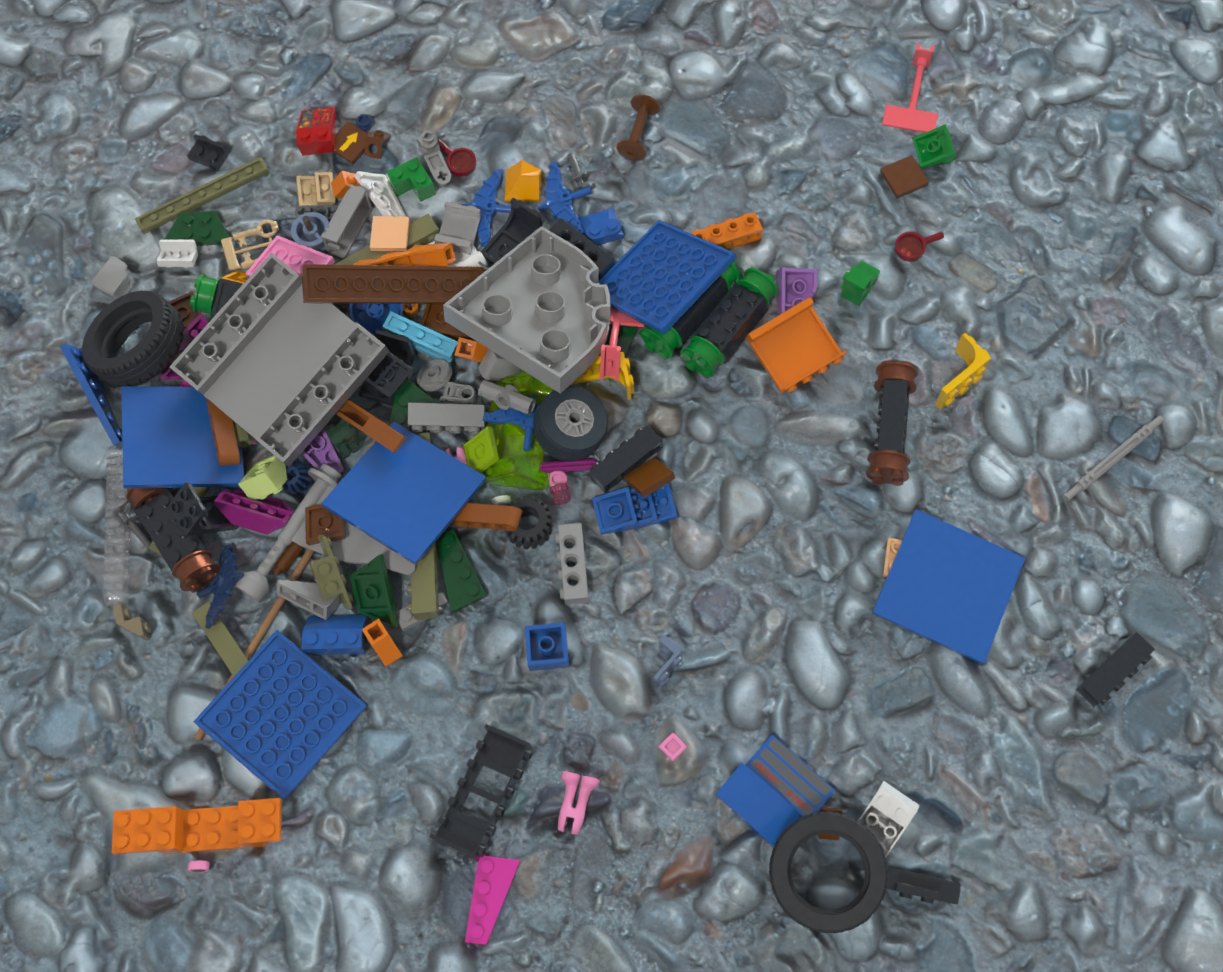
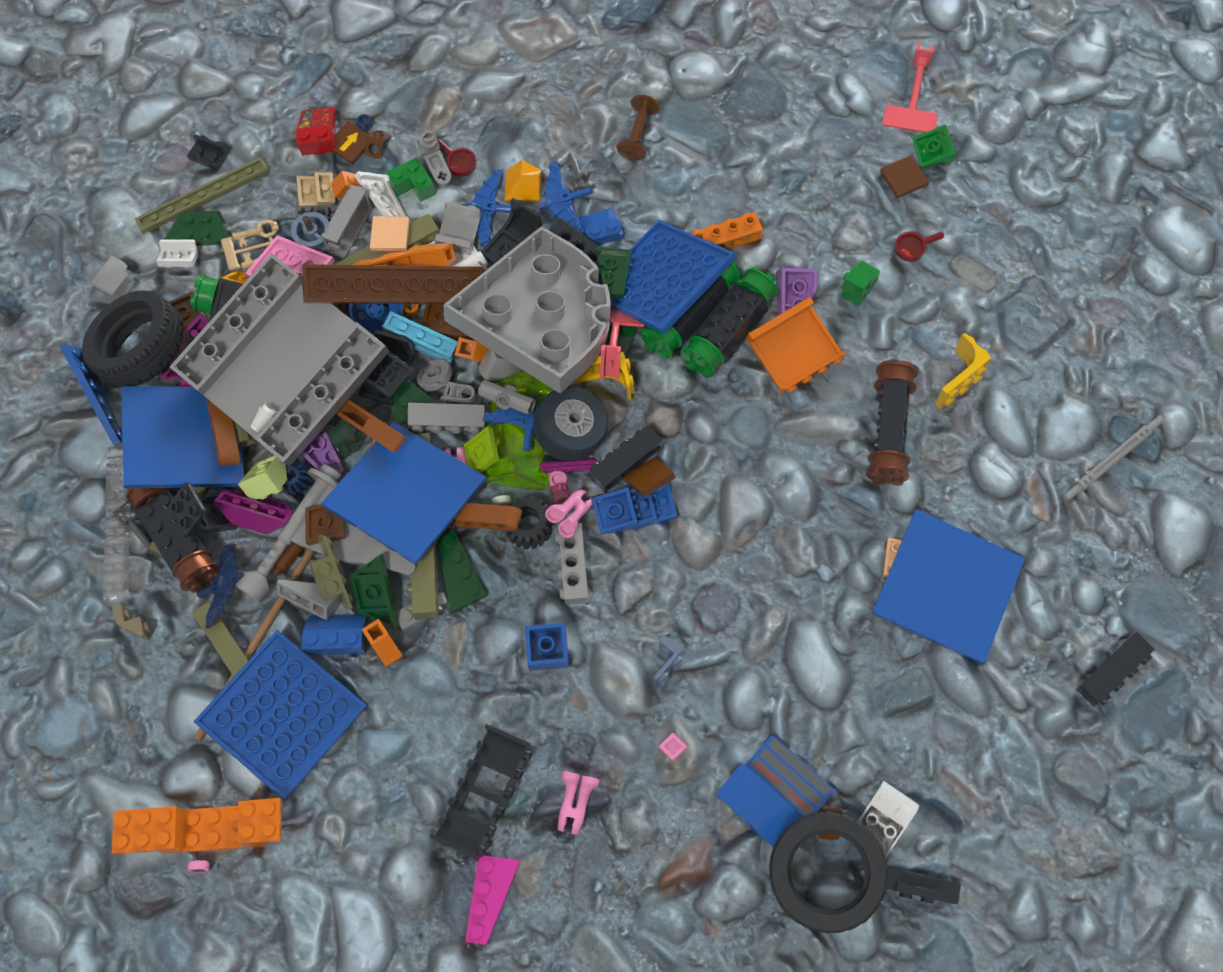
none -> white cone [250,403,277,433]
none -> bright pink piece [545,489,593,538]
none -> dark green wing [596,247,632,299]

